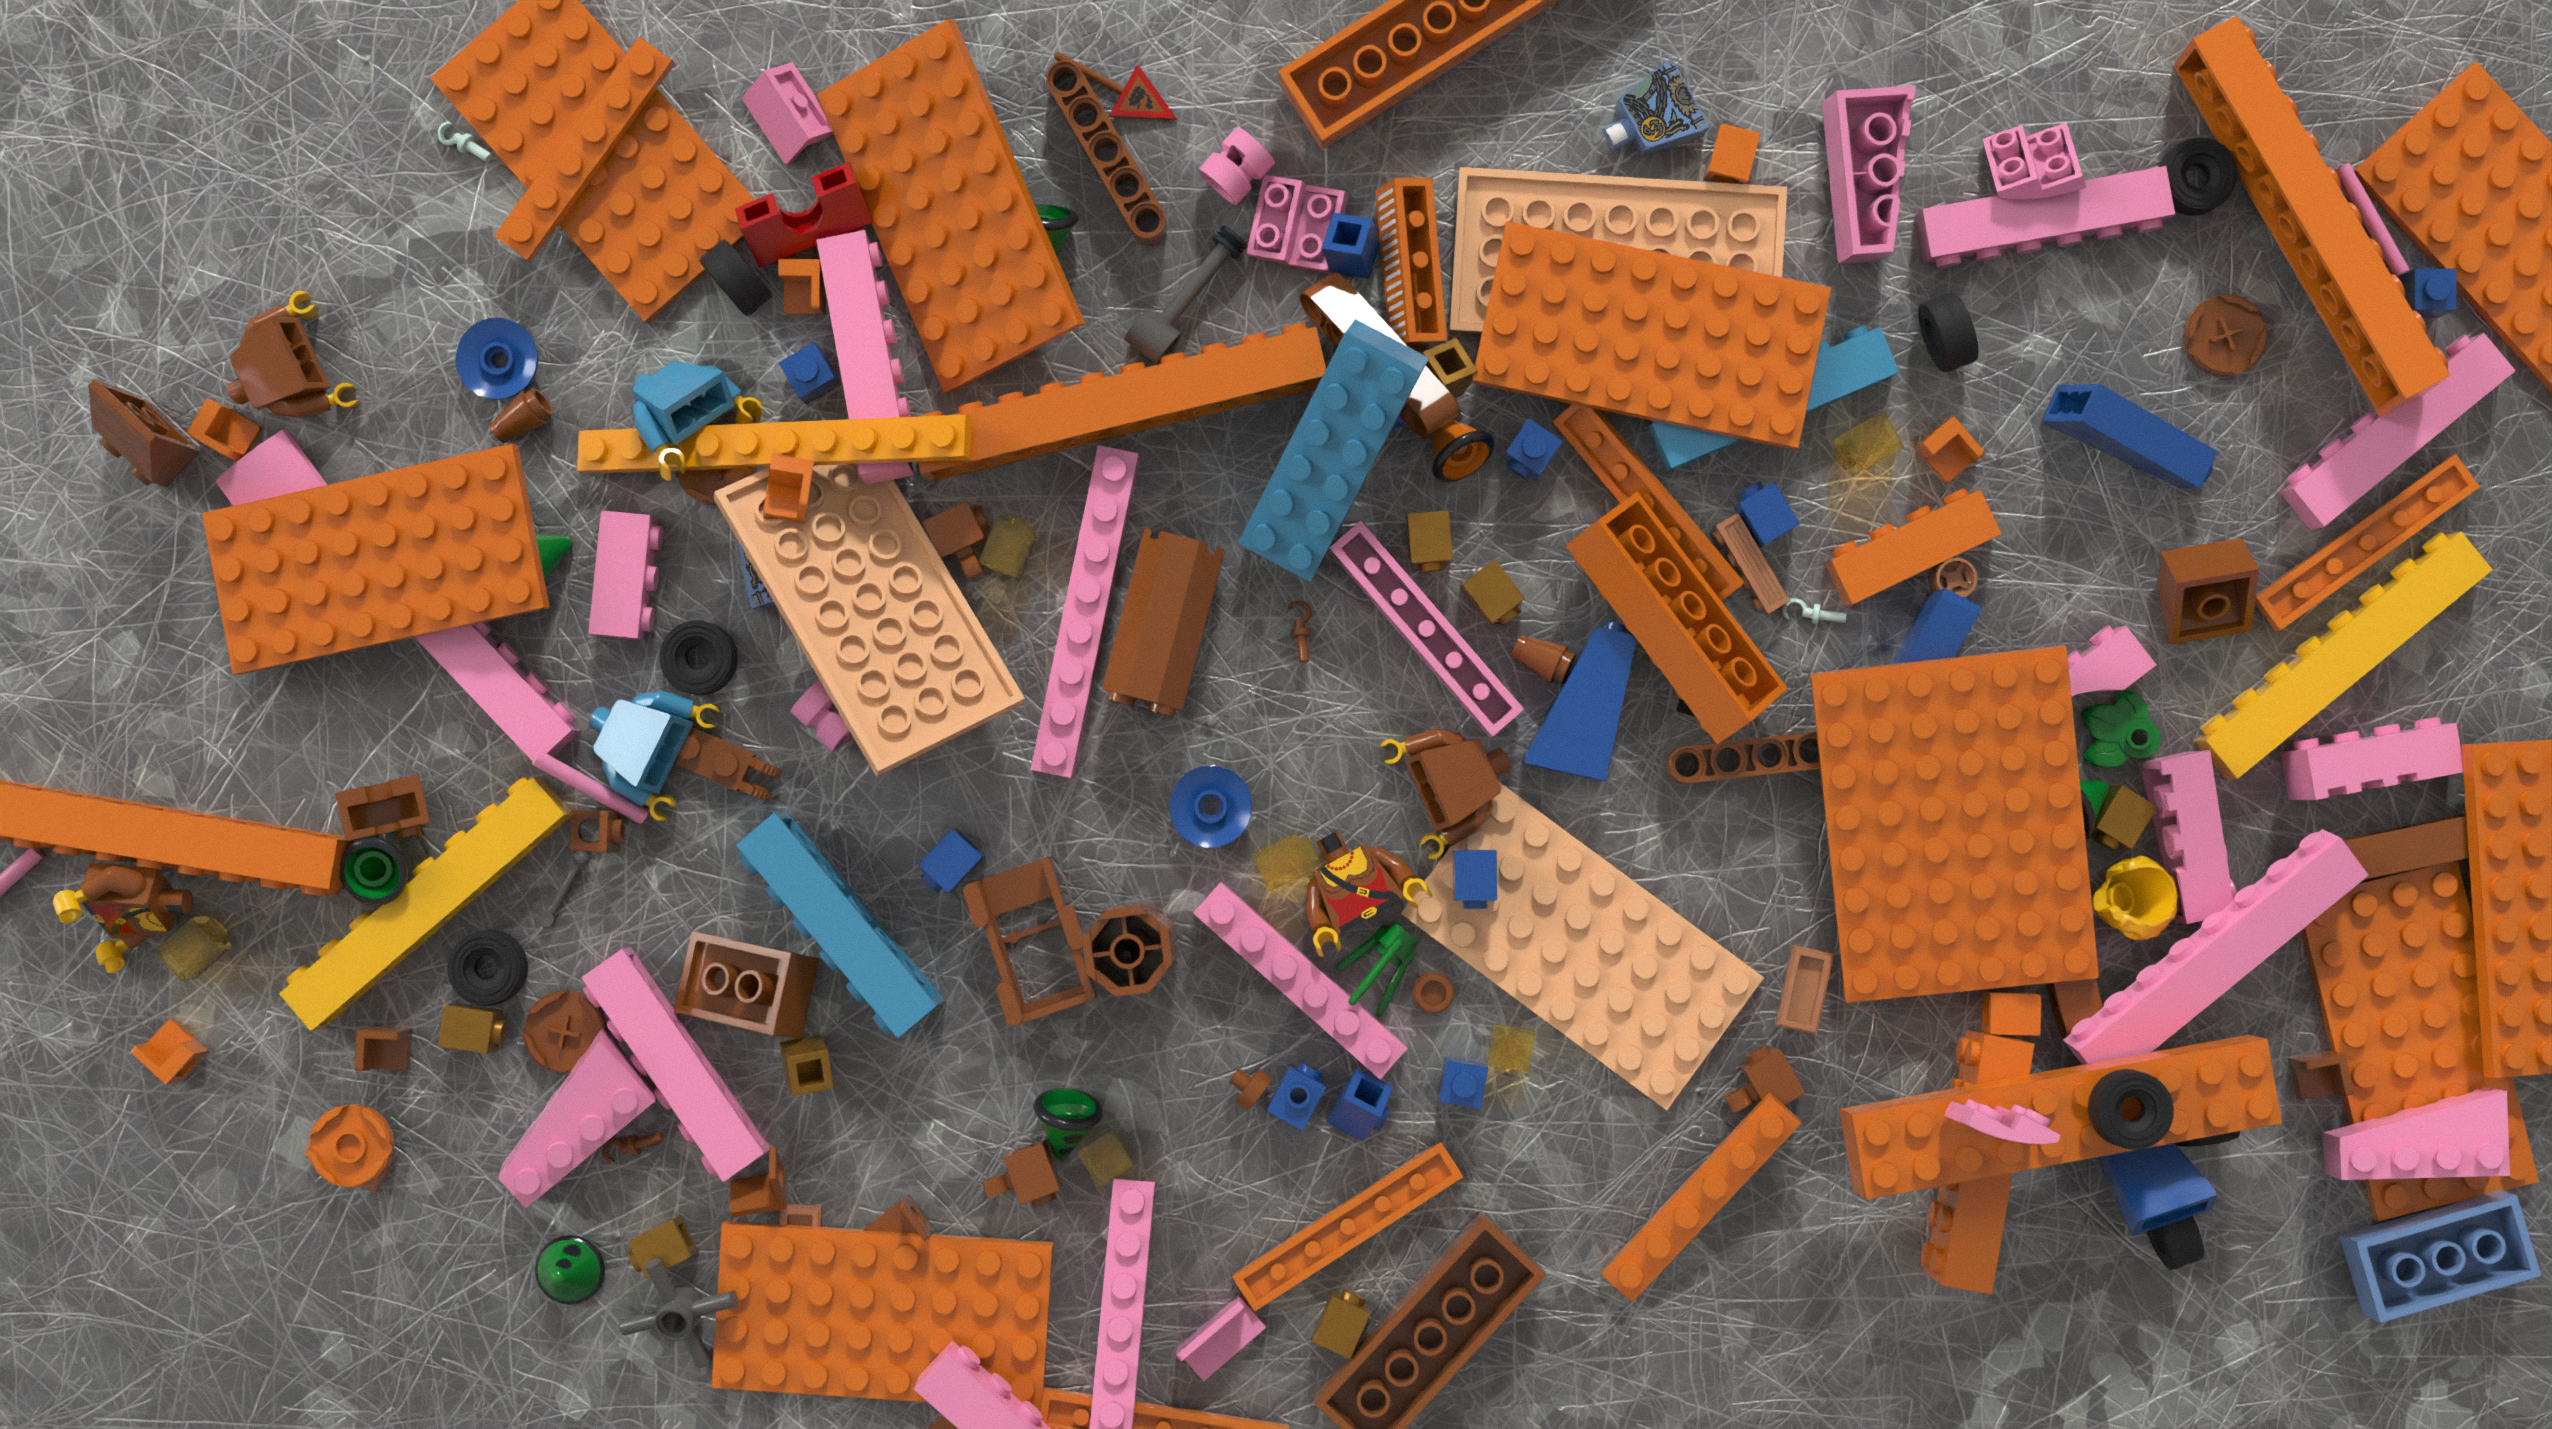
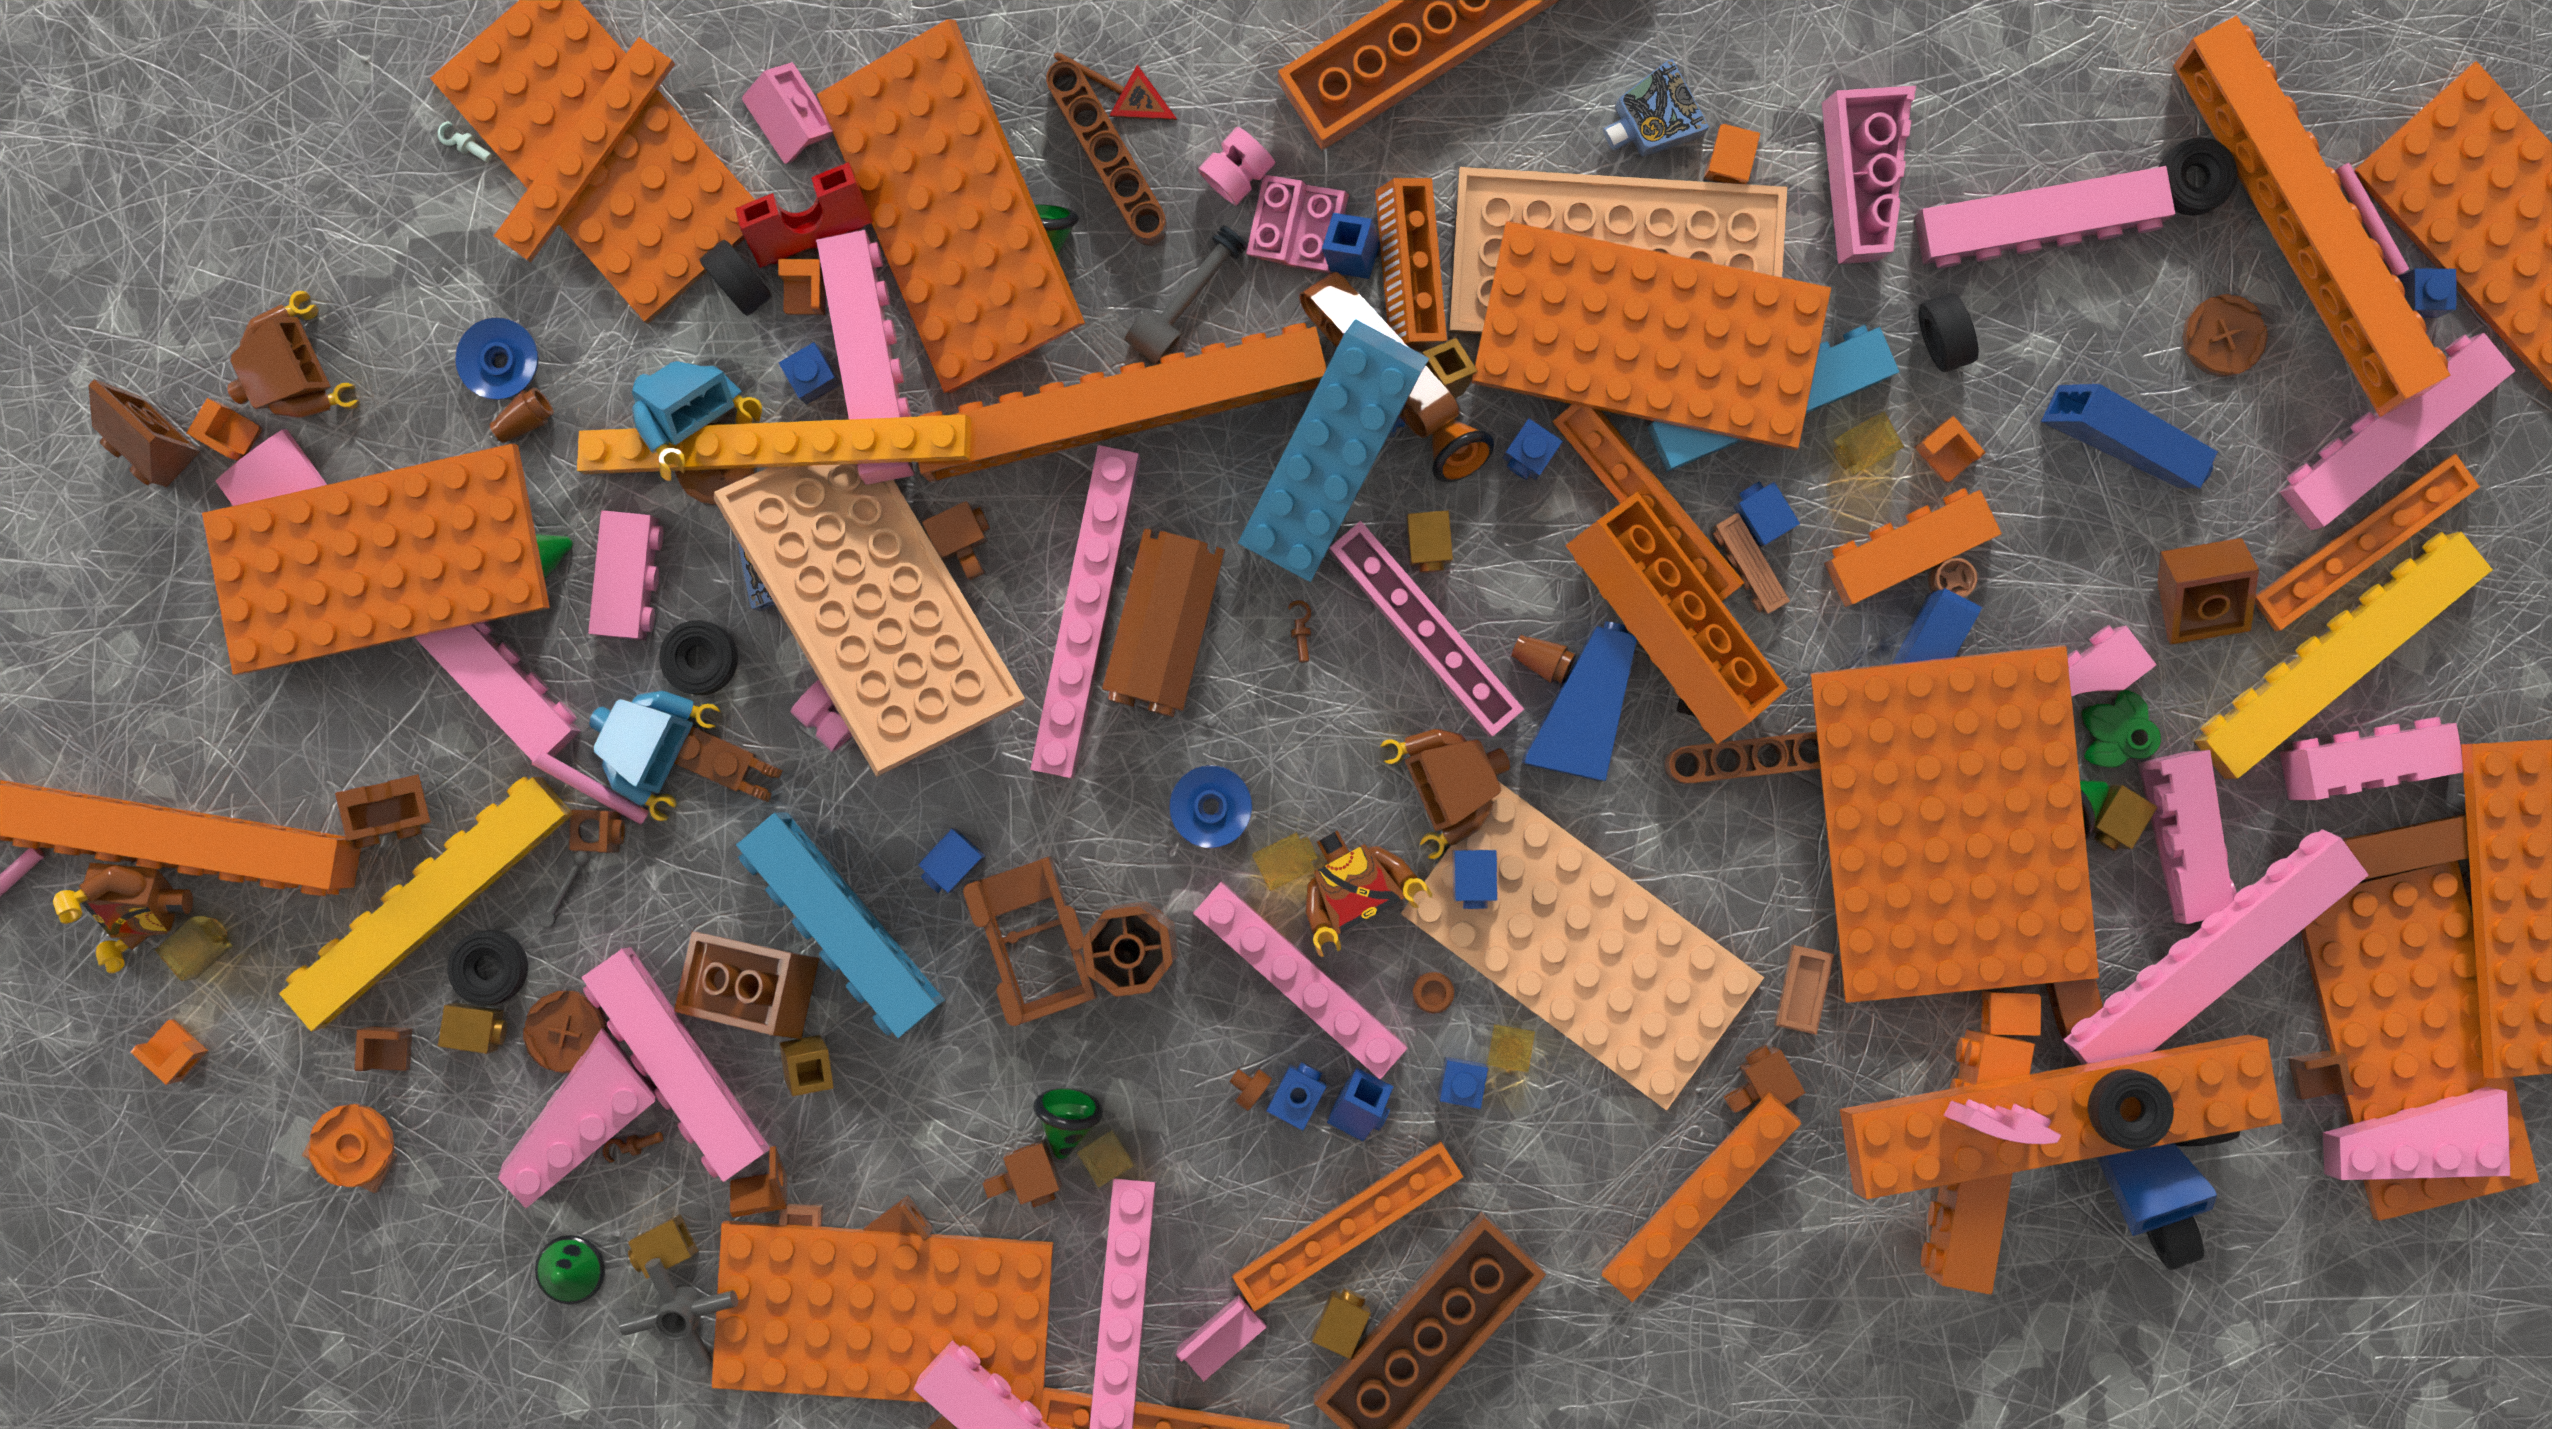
hat [340,837,408,906] -> none
orange panel [763,454,814,523] -> none
clear yellow brick [978,514,1038,581] -> none
green plant [1336,922,1419,1017] -> none
pearl gold brick [1460,559,1525,626] -> none
light aqua hand [1782,598,1847,625] -> none
bright pink slope [1983,122,2087,199] -> none
yellow hair [2092,856,2178,940] -> none
medium blue brick [2339,1190,2541,1323] -> none

